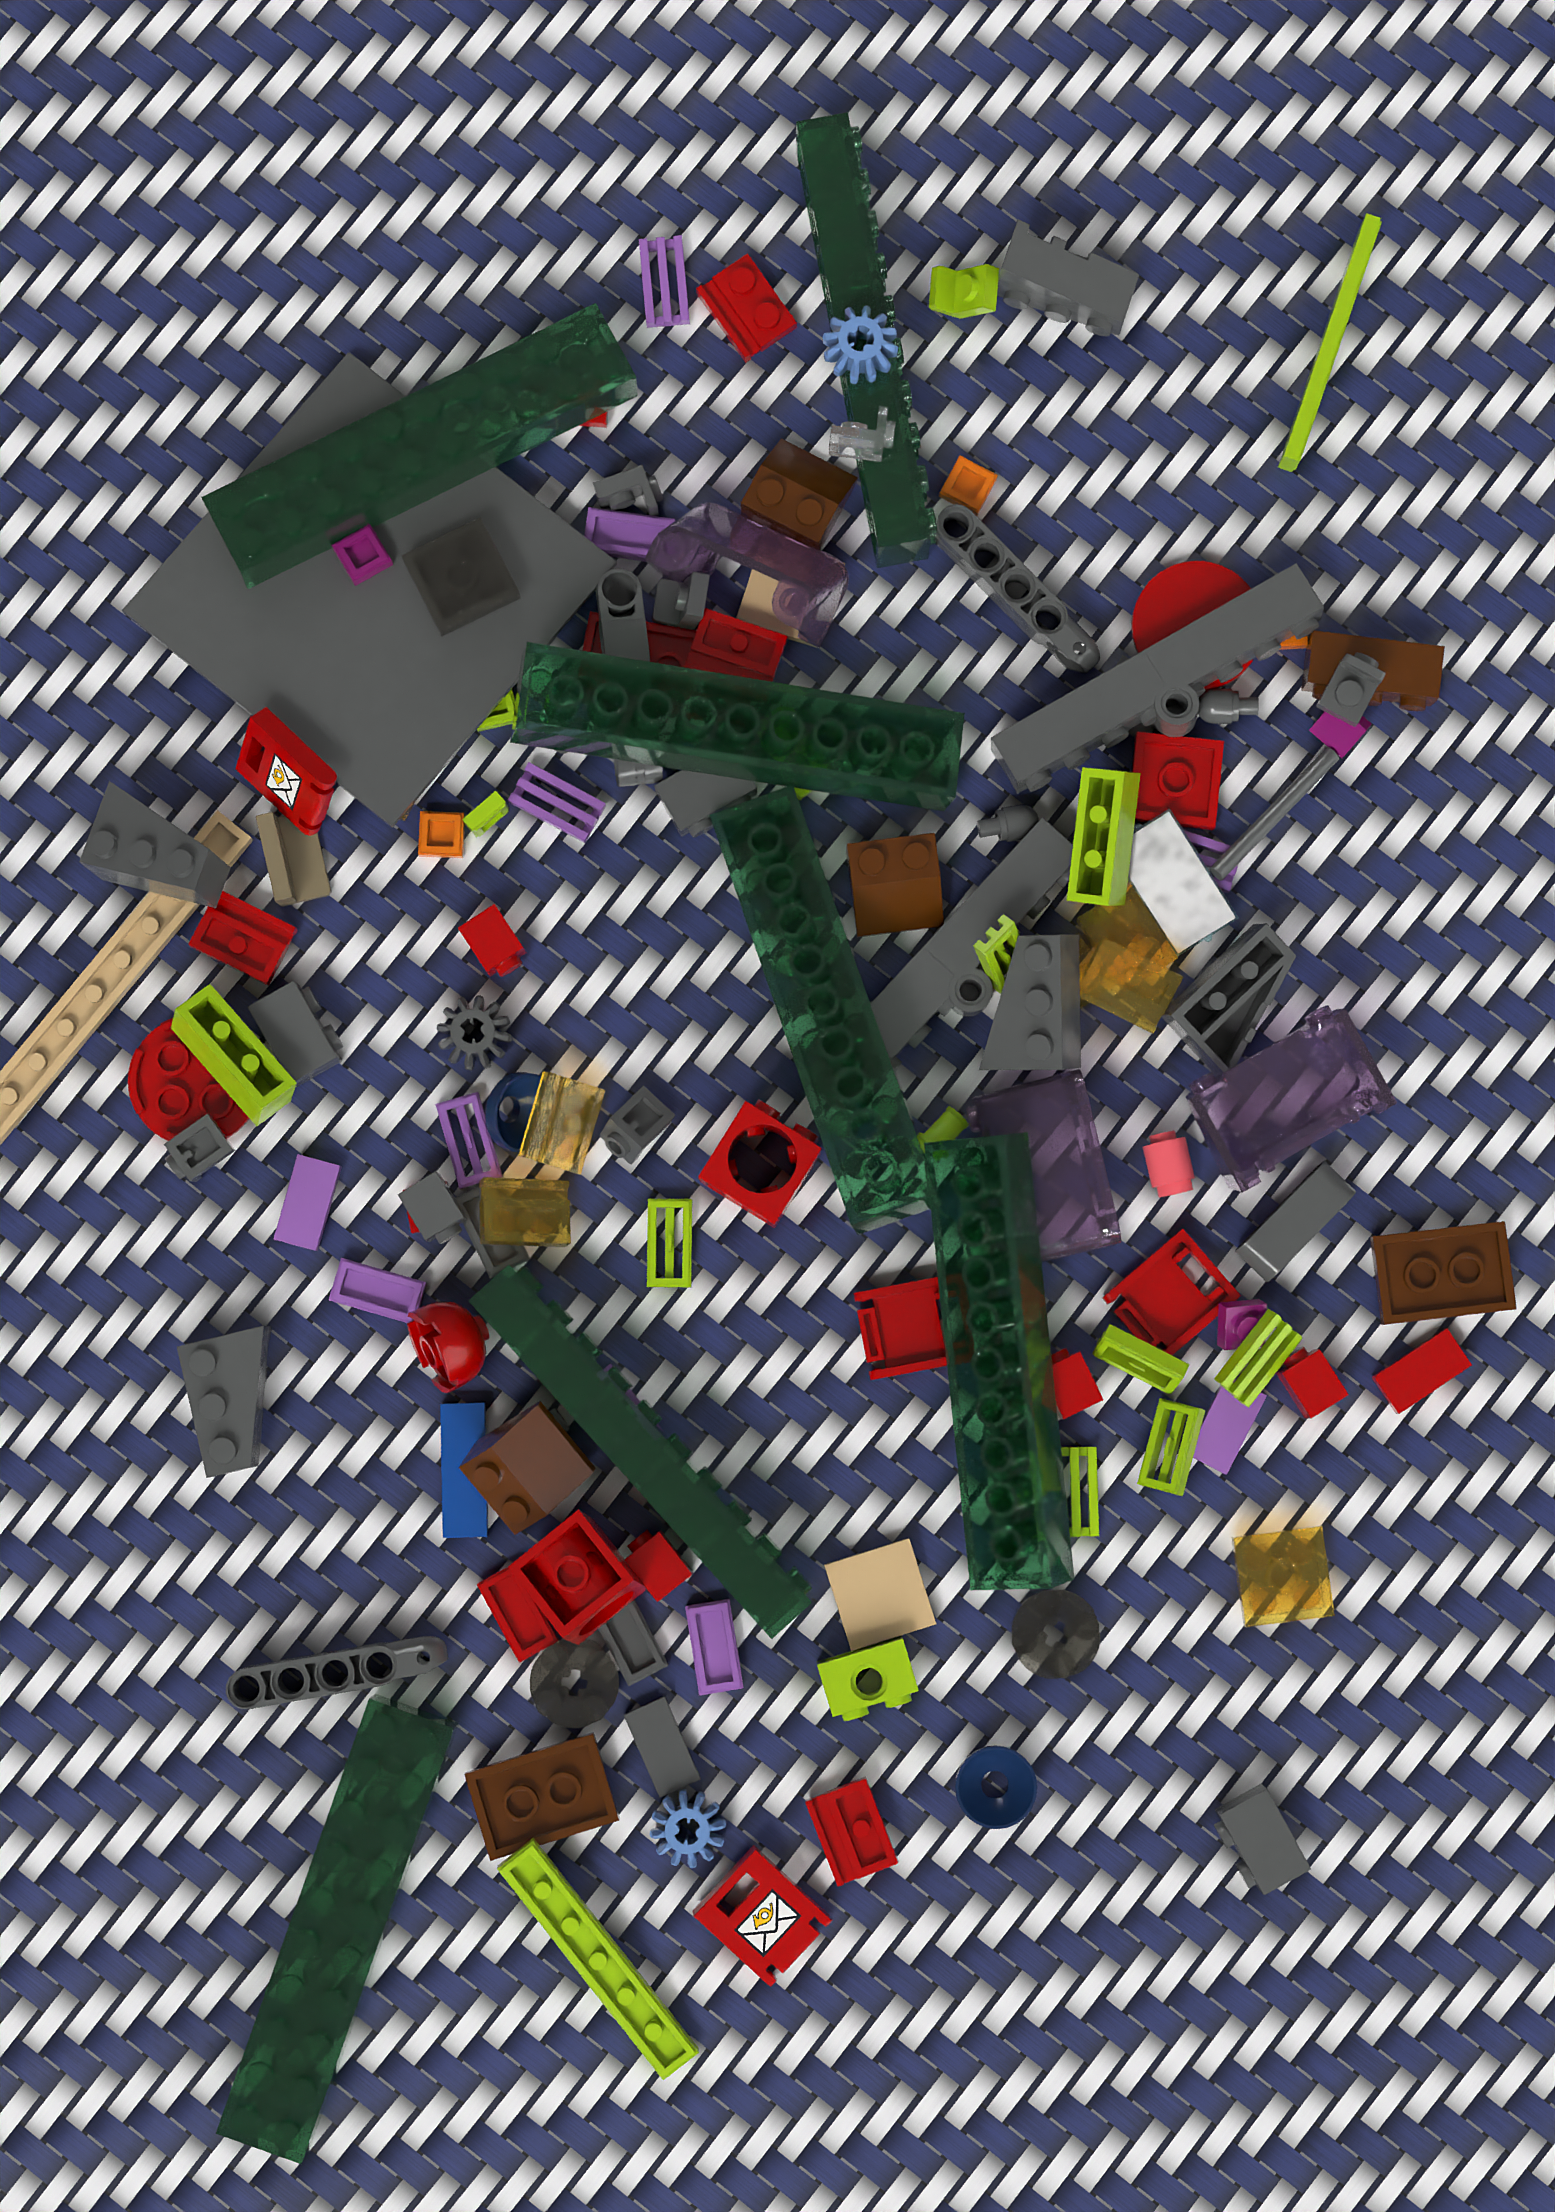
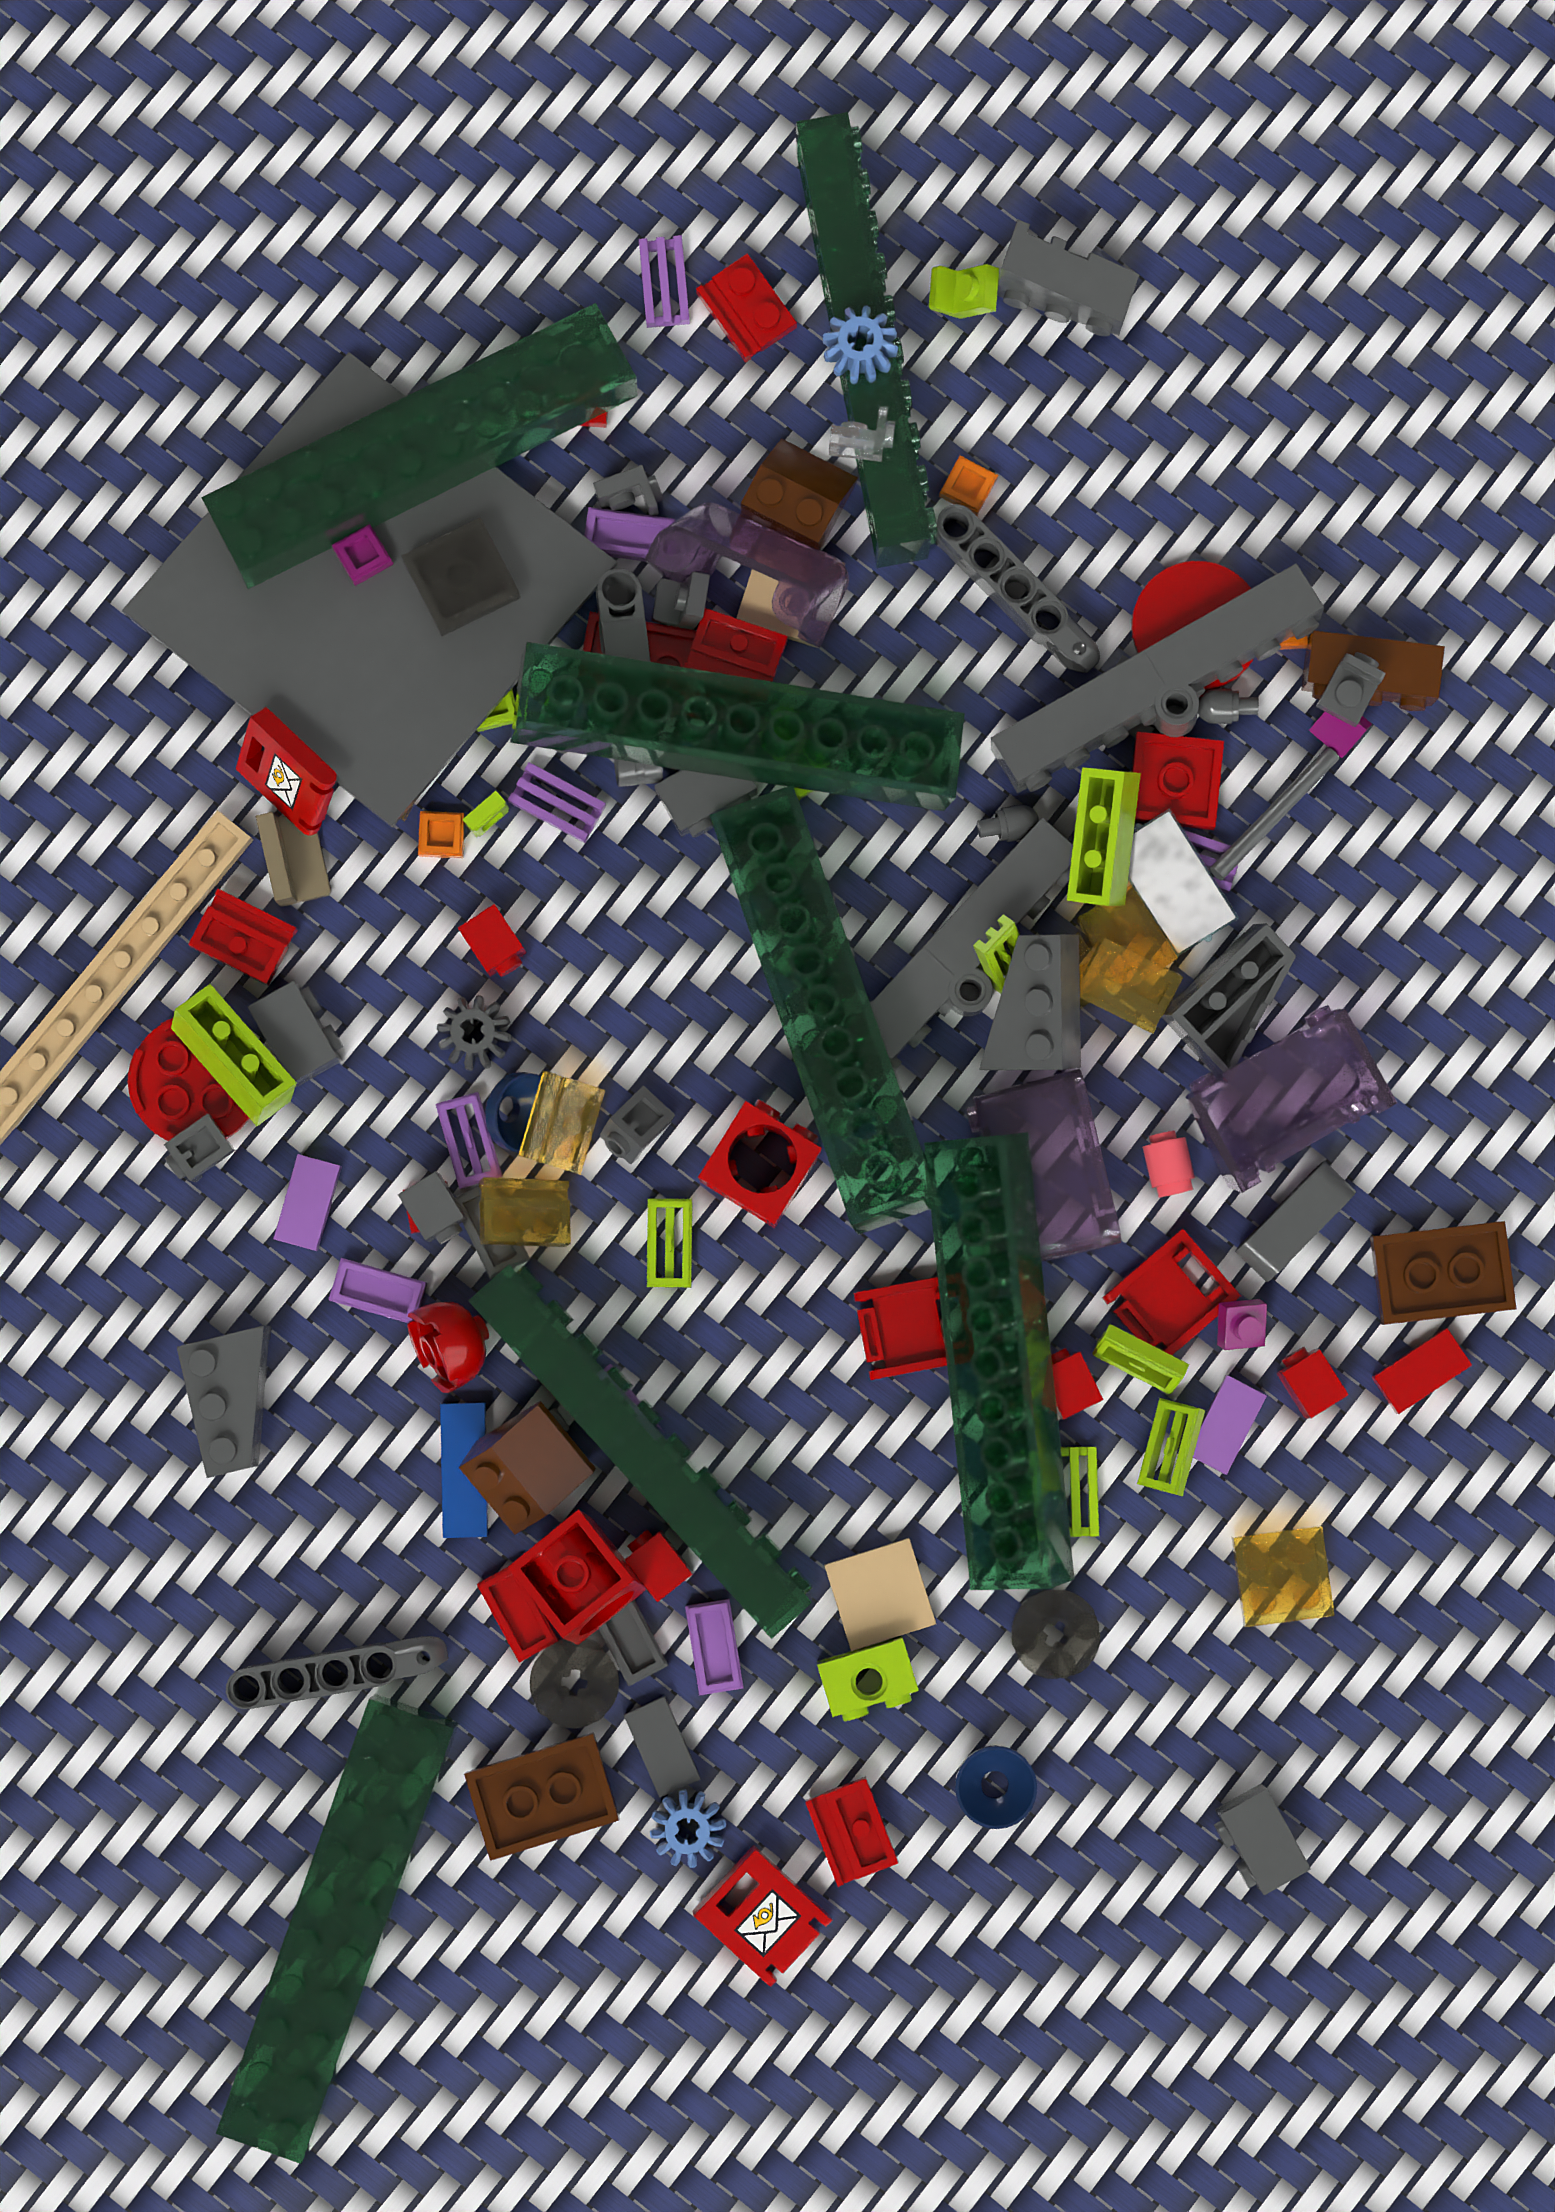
dark grey wedge [79,781,231,908] -> none
lime tile [497,1838,699,2080] -> none
reddish brown slope [846,833,944,938] -> none
lime pin [913,1106,969,1163] -> none
lime tile [1214,1309,1303,1408] -> none
lime tile [1278,213,1382,472] -> none

